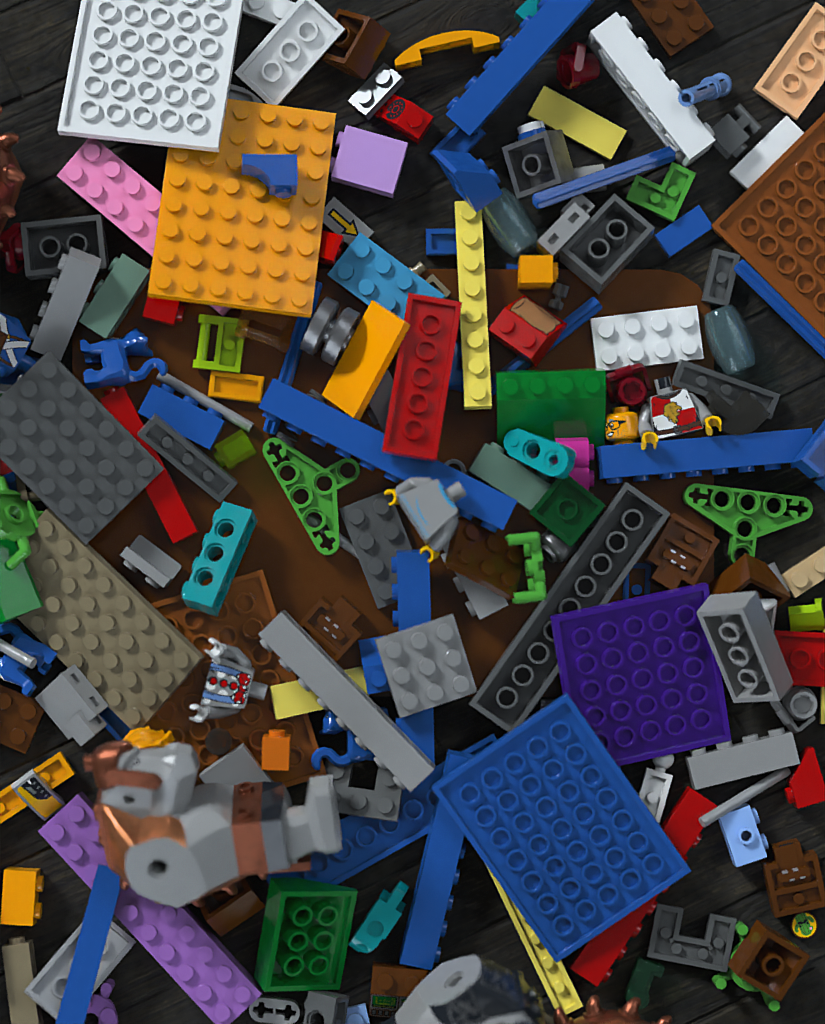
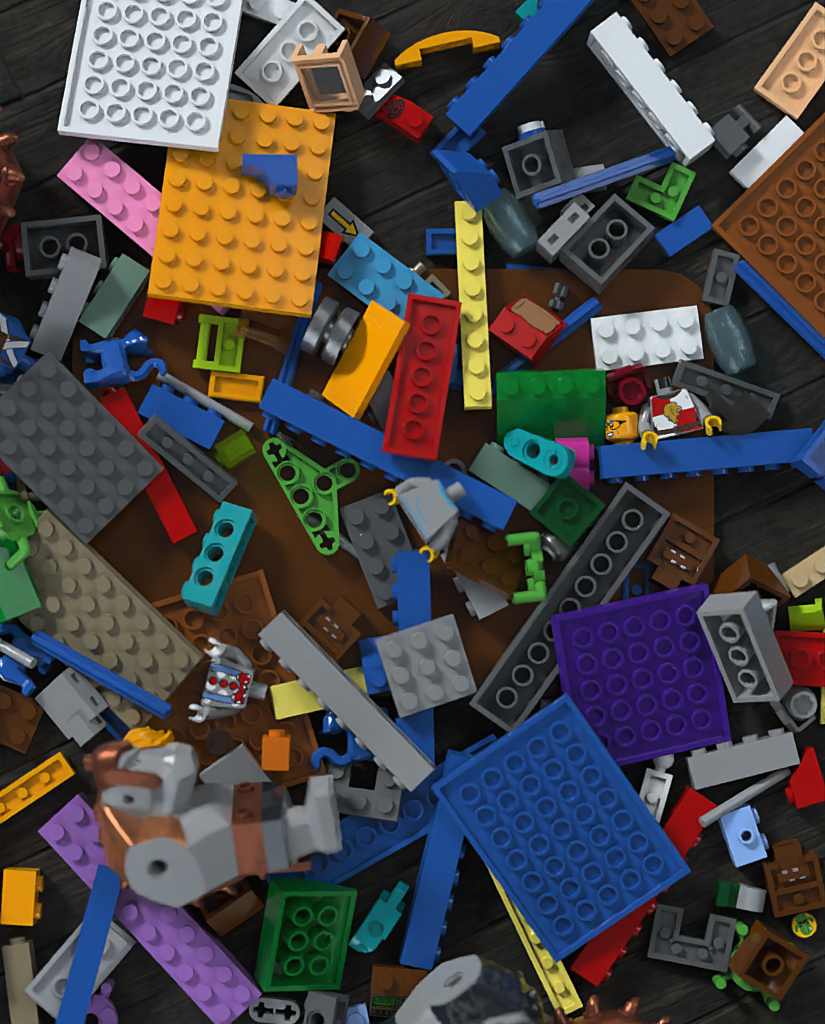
slope [10,769,66,821] -> none
light grey bracket [120,535,182,589] -> none
lavender brick [329,125,408,198] -> none
light orange brick [518,255,558,290] -> none
light yellow piece [528,86,627,161] -> none
dark red piece [556,42,600,89] -> none
clear green leg [624,955,665,1010] -> none
medium blue pin [678,73,732,107] -> none
bright green beam [682,484,813,564] -> none
none -> blue axle [30,630,172,719]
none -> light nougat window [289,40,365,113]
none -> leg [713,878,767,912]

